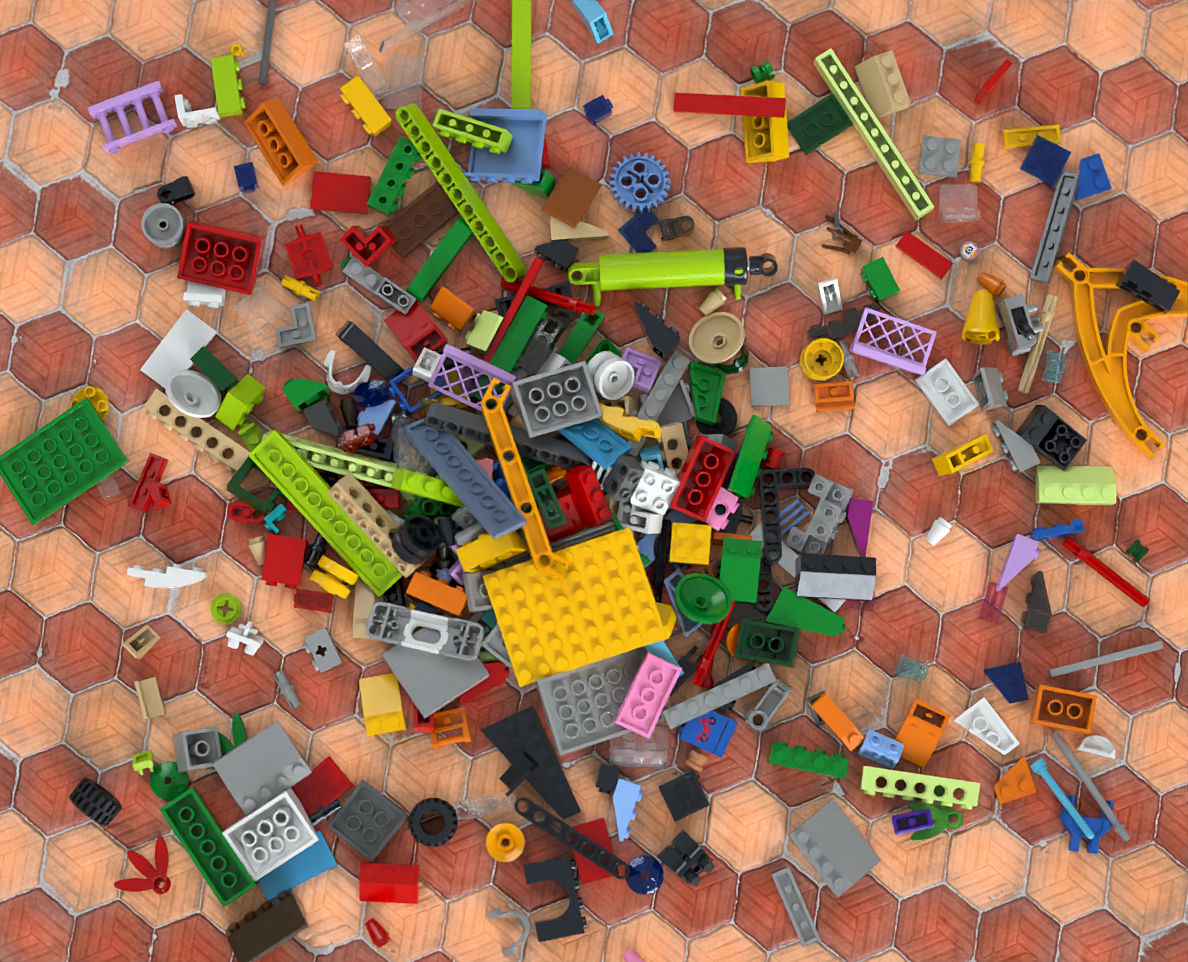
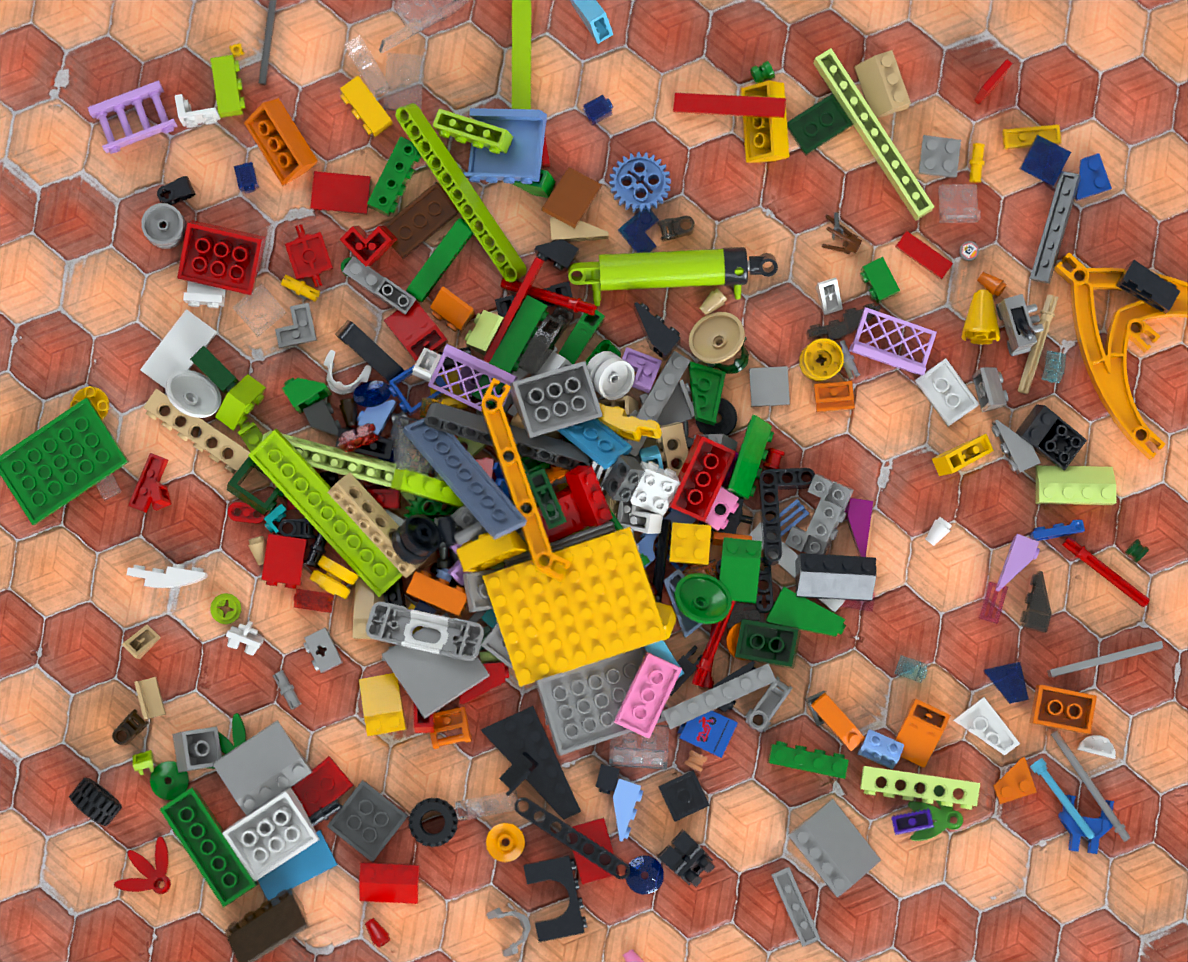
none -> dark brown piece [112,709,149,745]
none -> black piece [279,518,316,539]

